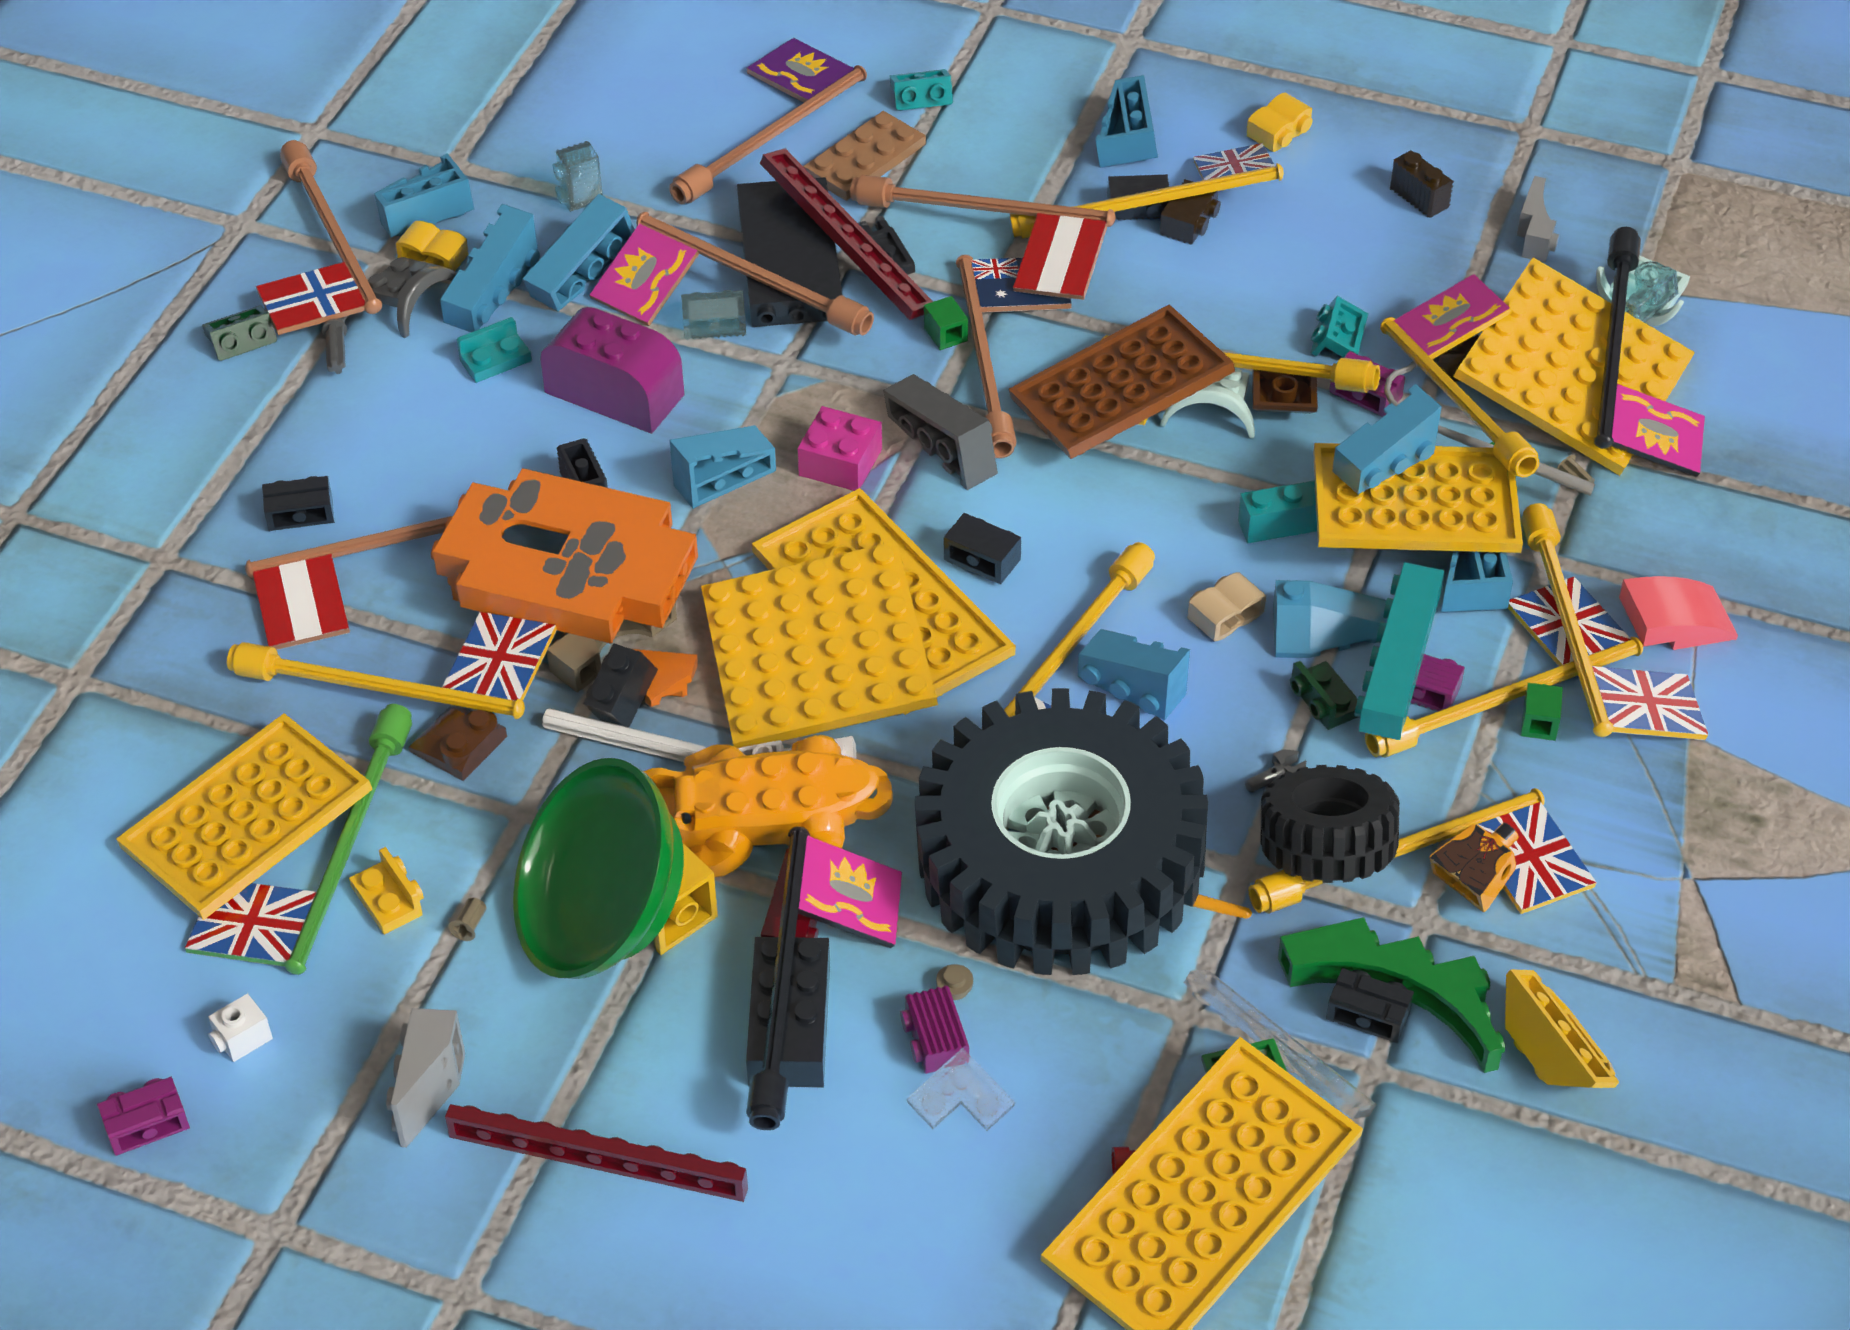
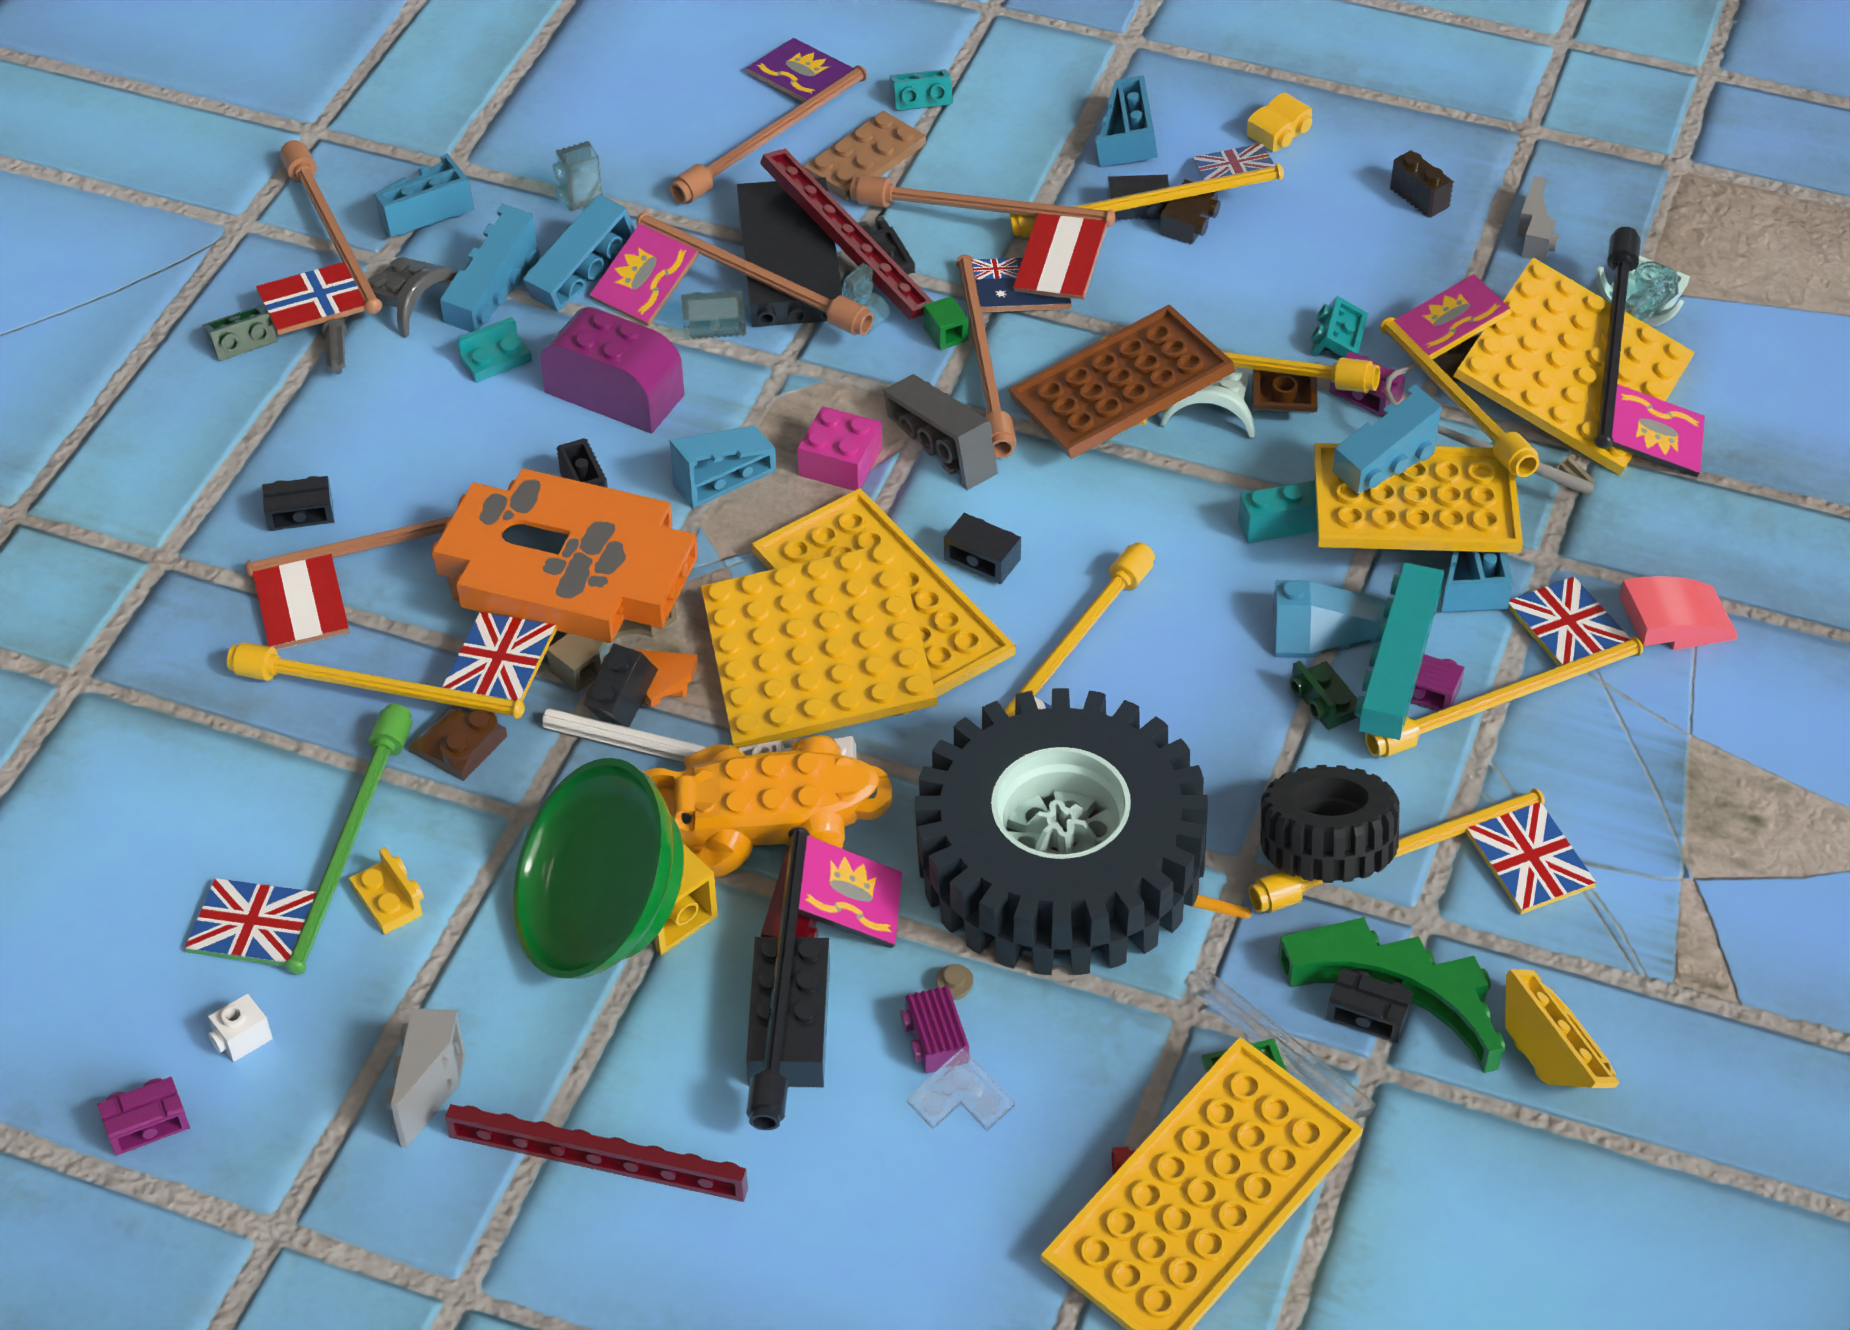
yellow plate [116,713,373,920] -> none
yellow brick [396,221,469,272] -> none
dark tan piece [448,897,487,941] -> none
dark azure wedge [1078,629,1190,720] -> none
tan brick [1187,572,1266,641] -> none
dark grey bar [1245,749,1307,792] -> none
torso [1429,822,1519,912] -> none
flag [1521,503,1708,740] -> none
green brick [1521,683,1563,741] -> none
none -> clear light blue plate [843,263,890,335]

